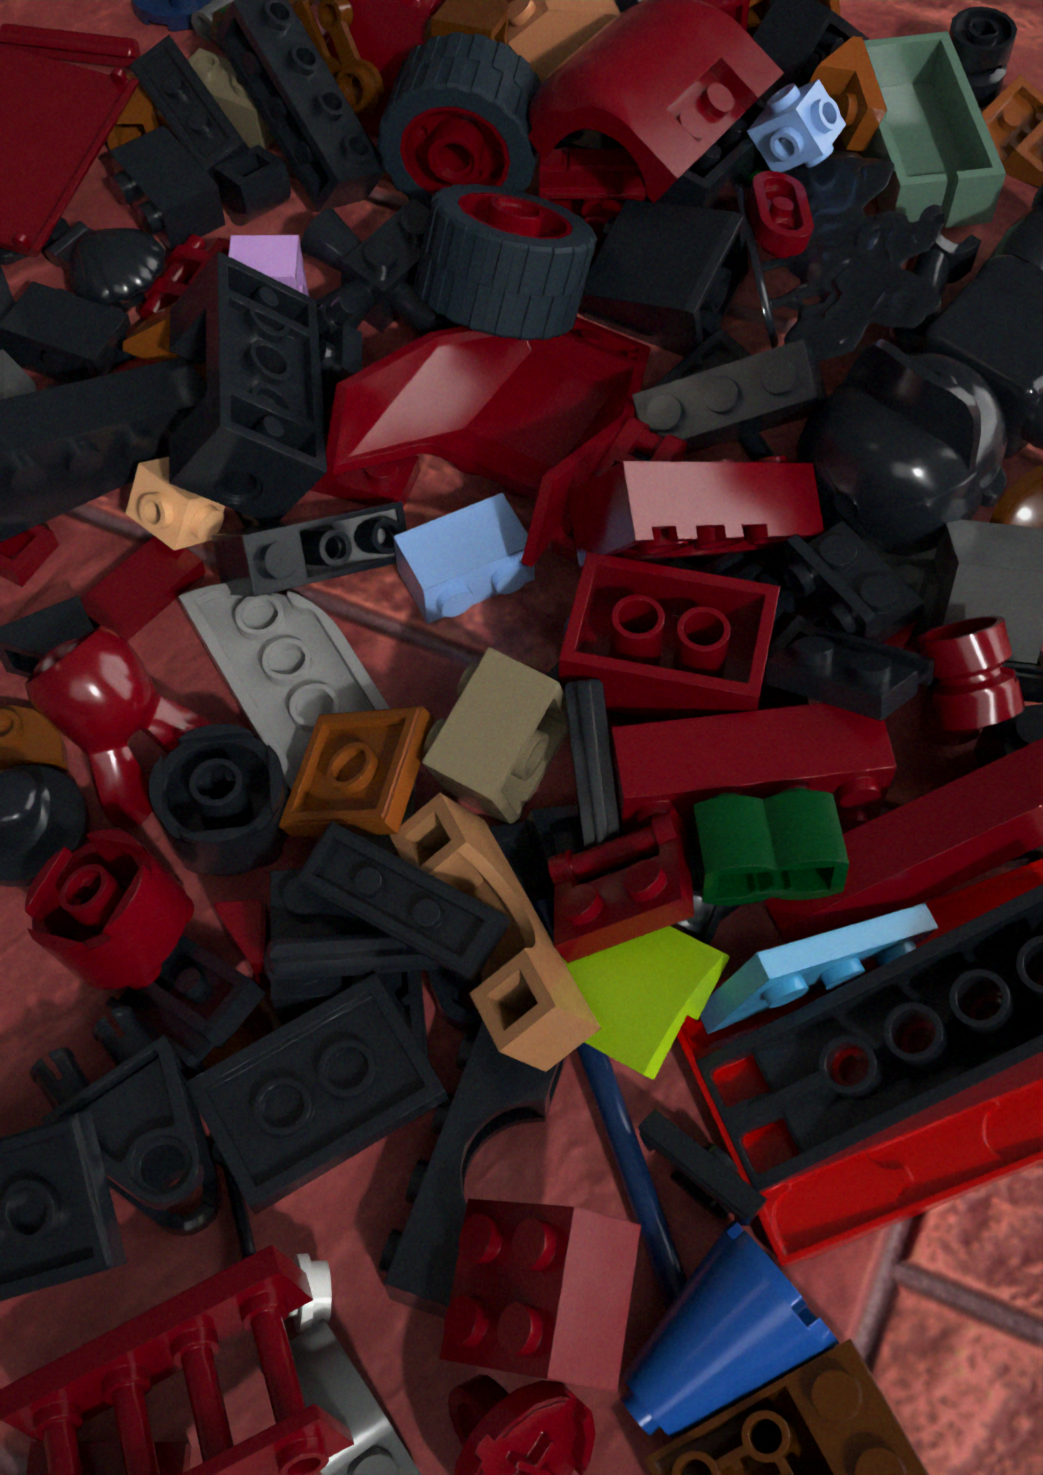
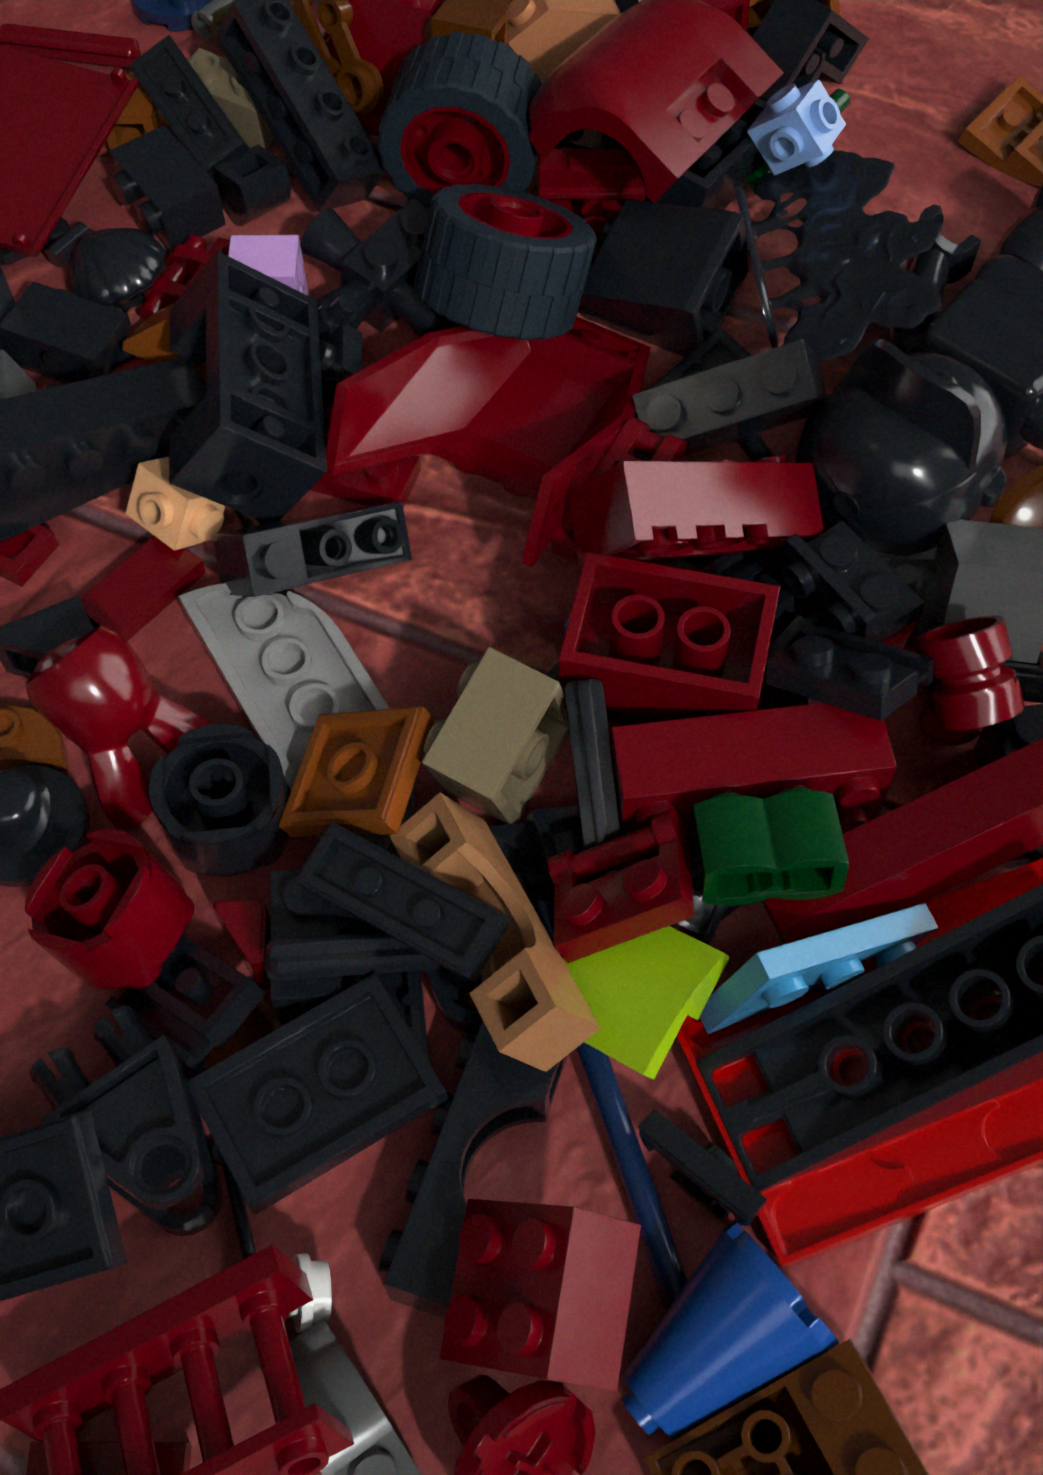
light blue brick [393,493,535,624] -> none
dark red plate [746,171,814,258] -> none
dark orange slope [809,36,887,151] -> none
sand green piece [860,31,1006,228] -> none
black wheel [949,6,1017,108] -> none

